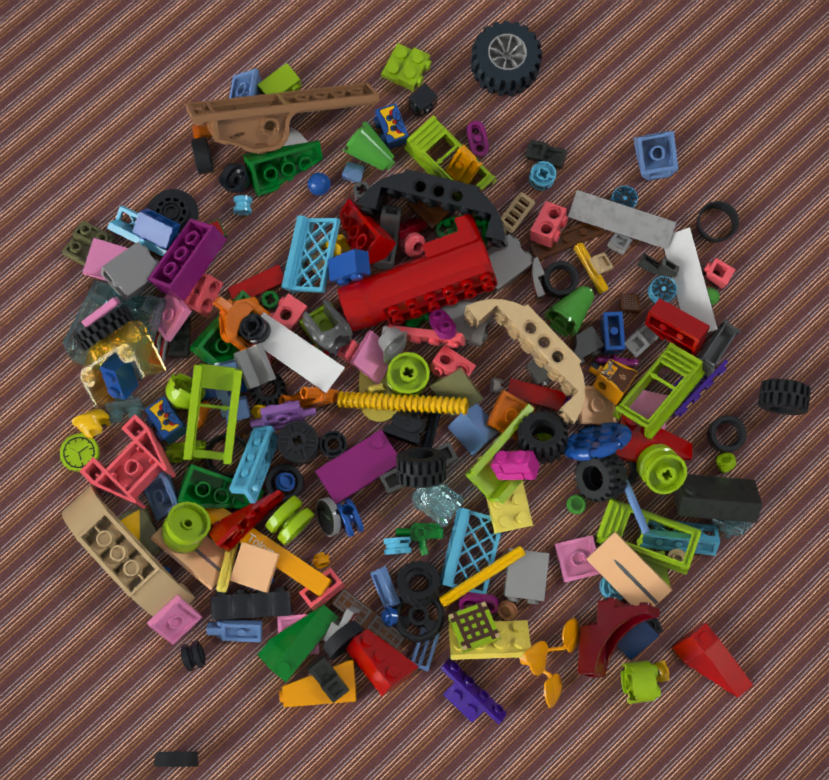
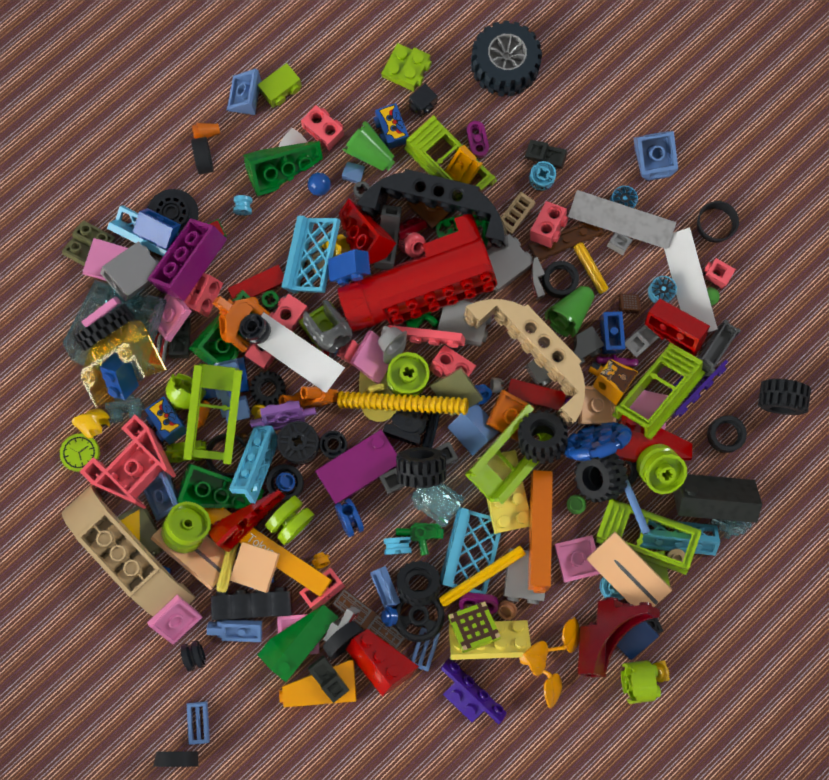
medium nougat piece [186,82,379,154] -> none
black hat [219,163,251,193] -> none
light grey panel [233,343,276,390] -> none
tile [316,497,341,537] -> none
magenta plate [429,310,457,340] -> none
dark pink brick [491,450,540,480] -> none
tan tile [589,252,614,275] -> none
pearl dark grey slope [637,253,679,277] -> none
red wedge [671,622,753,698] -> none
lime tile [716,452,737,473] -> none
none -> medium blue tile [187,701,210,745]
none -> coral brick [301,105,344,151]
none -> blue tile [475,384,492,404]
none -> orange brick [528,470,553,593]

